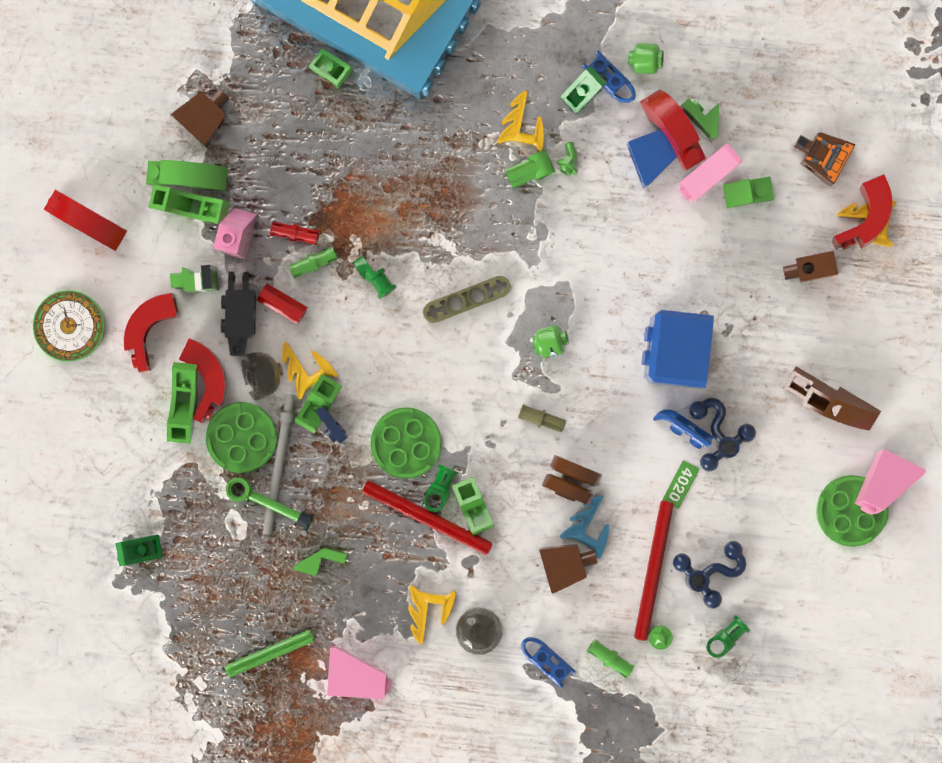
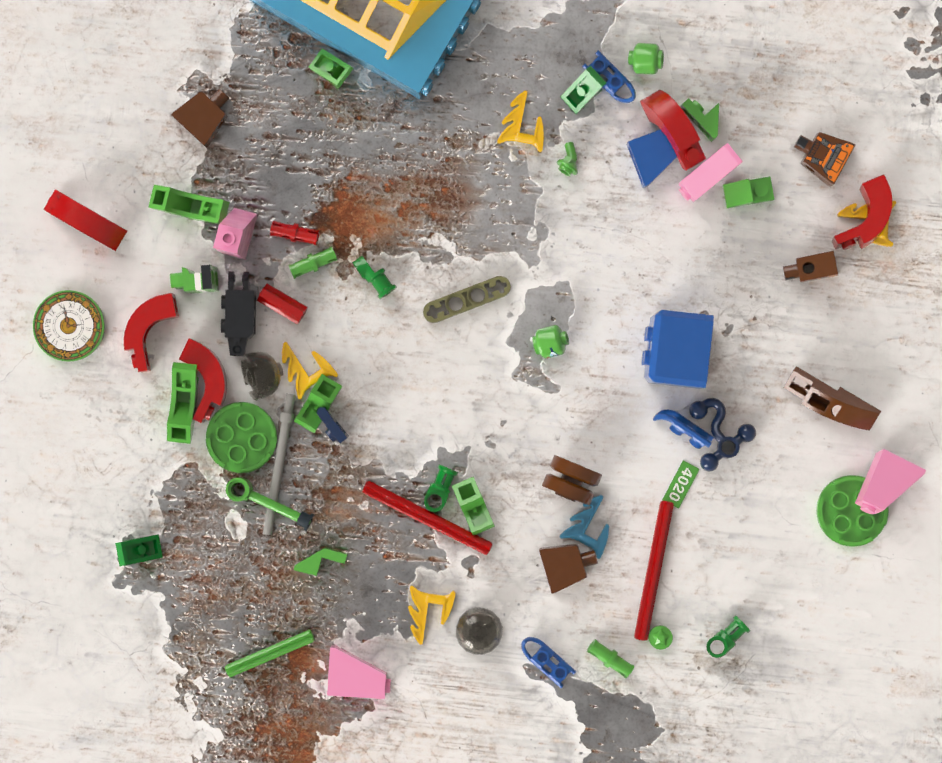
bright green arch [146,160,228,191] -> none
bright green tile [370,407,442,479] -> none
bright green piece [505,150,556,189] -> none
olive axle [518,404,566,432] -> none
dark blue piece [673,541,746,609] -> none

